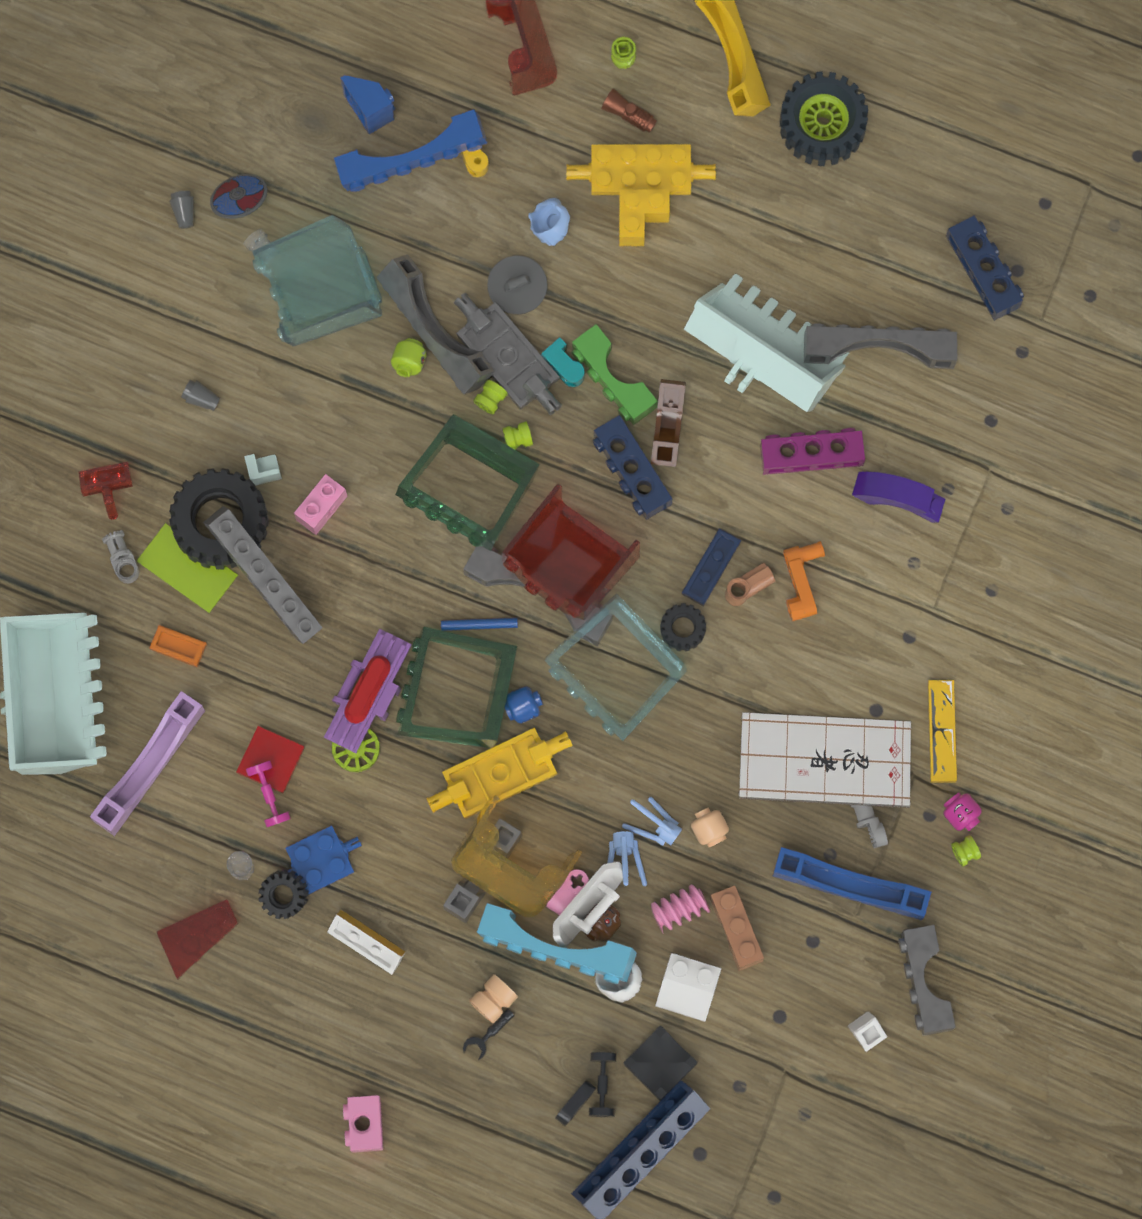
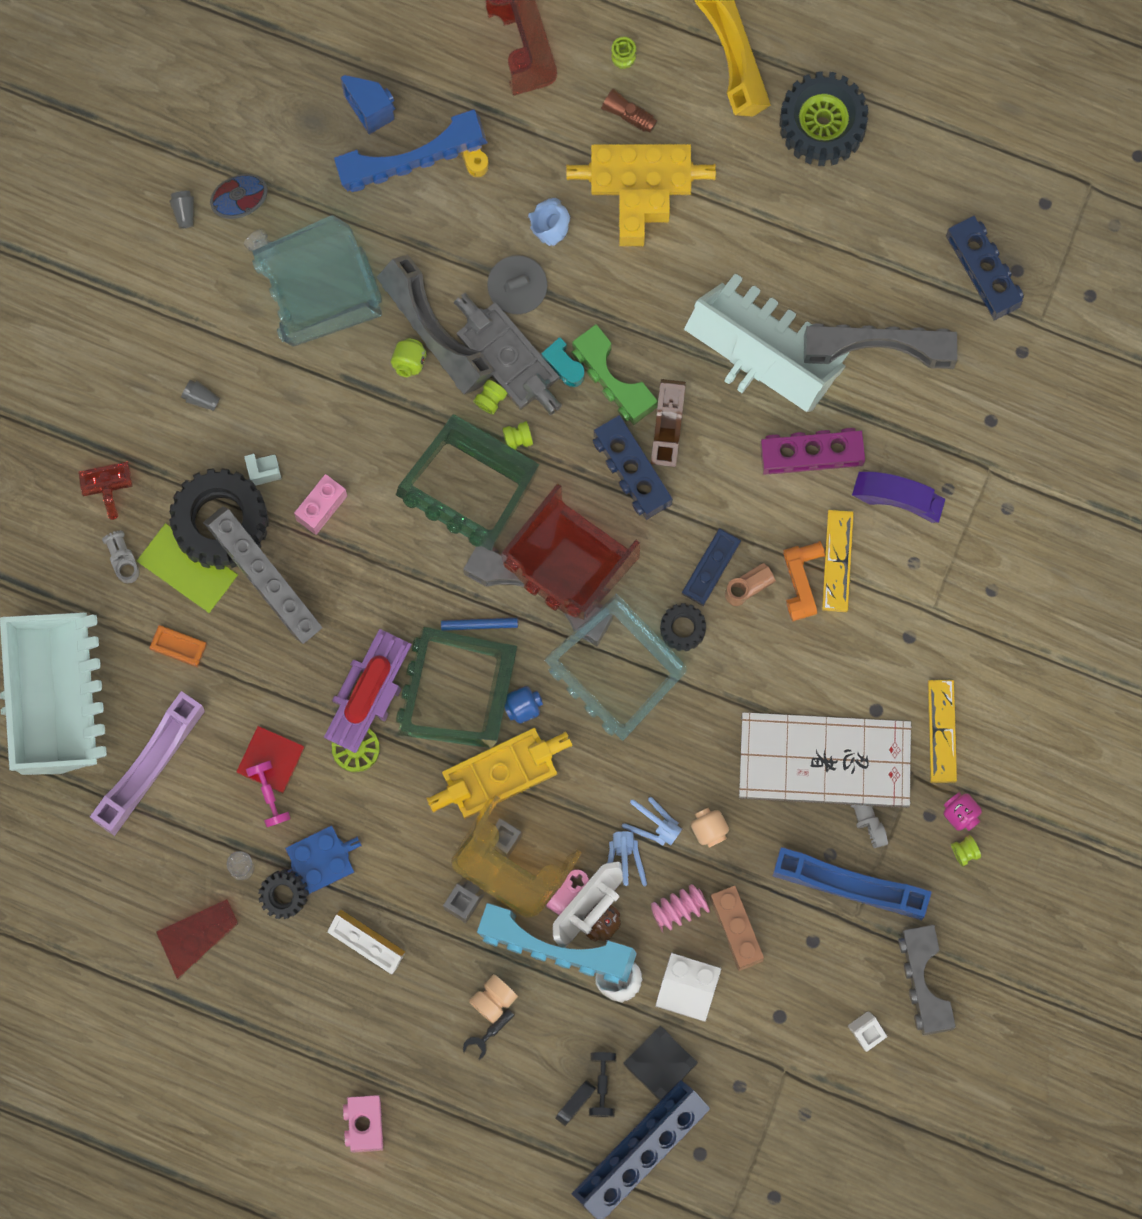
none -> yellow tile [822,510,854,612]

